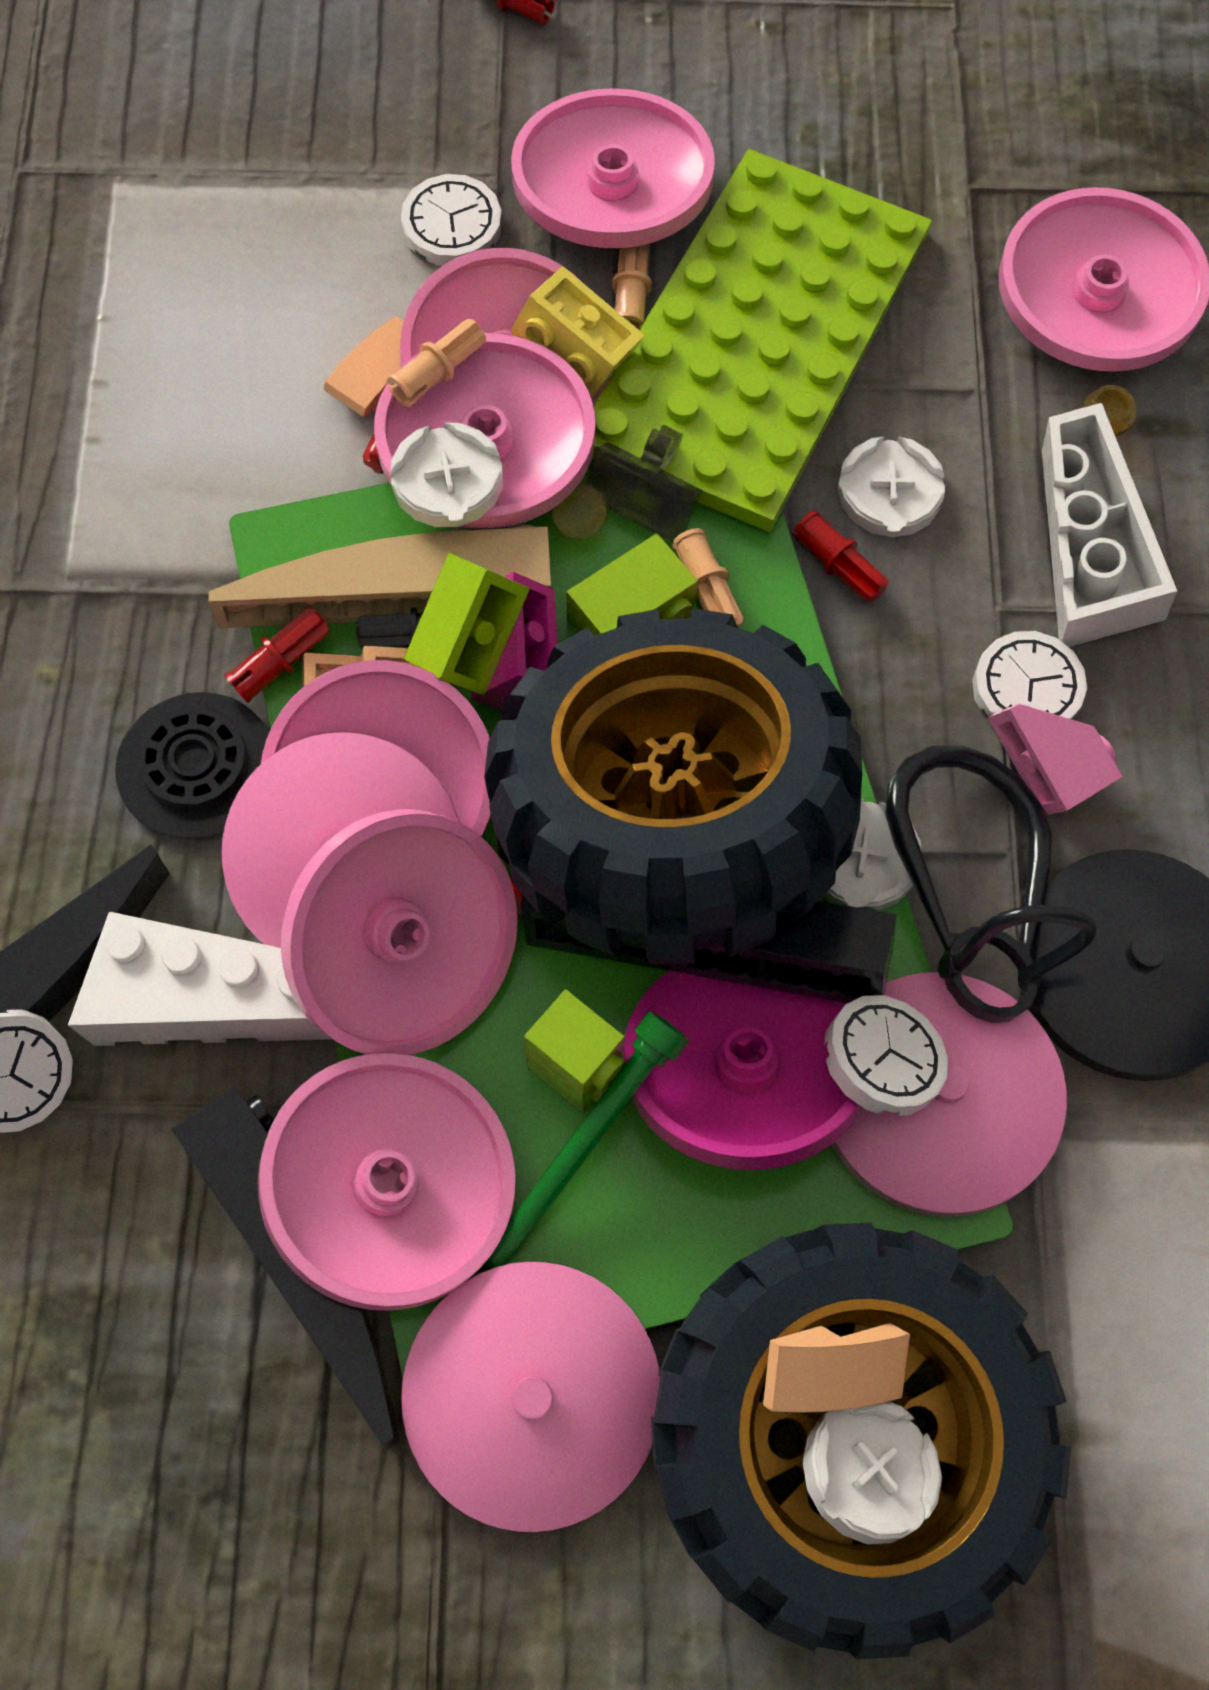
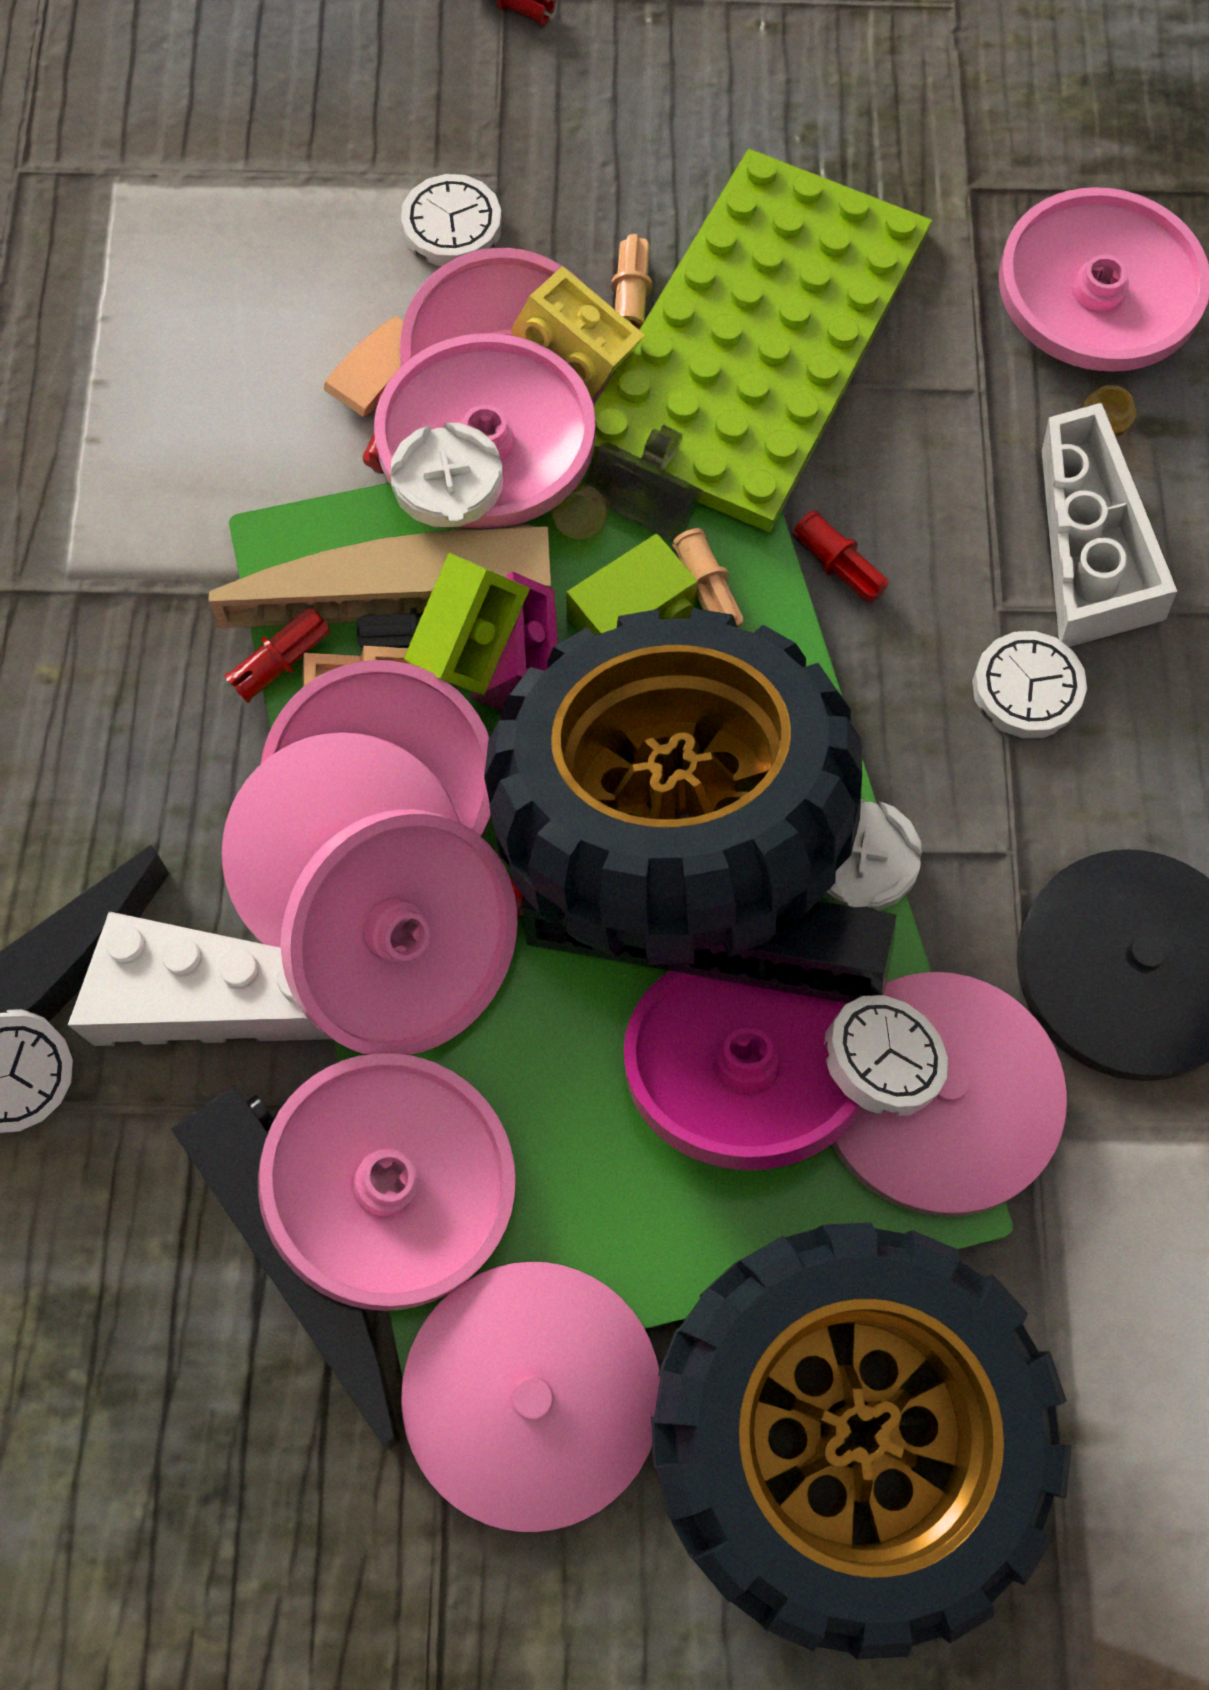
black wheel [115,692,269,839] -> none
light nougat axle [387,319,486,407] -> none
green piece [485,1010,690,1269] -> none
bright pink dish [511,88,715,248] -> none
lime brick [524,989,626,1113] -> none
light nougat slope [763,1323,910,1412] -> none
white tile [803,1402,942,1545] -> none
white tile [837,437,945,537] -> none
black animal [885,745,1096,1023] -> none
bright pink slope [988,704,1123,815] -> none

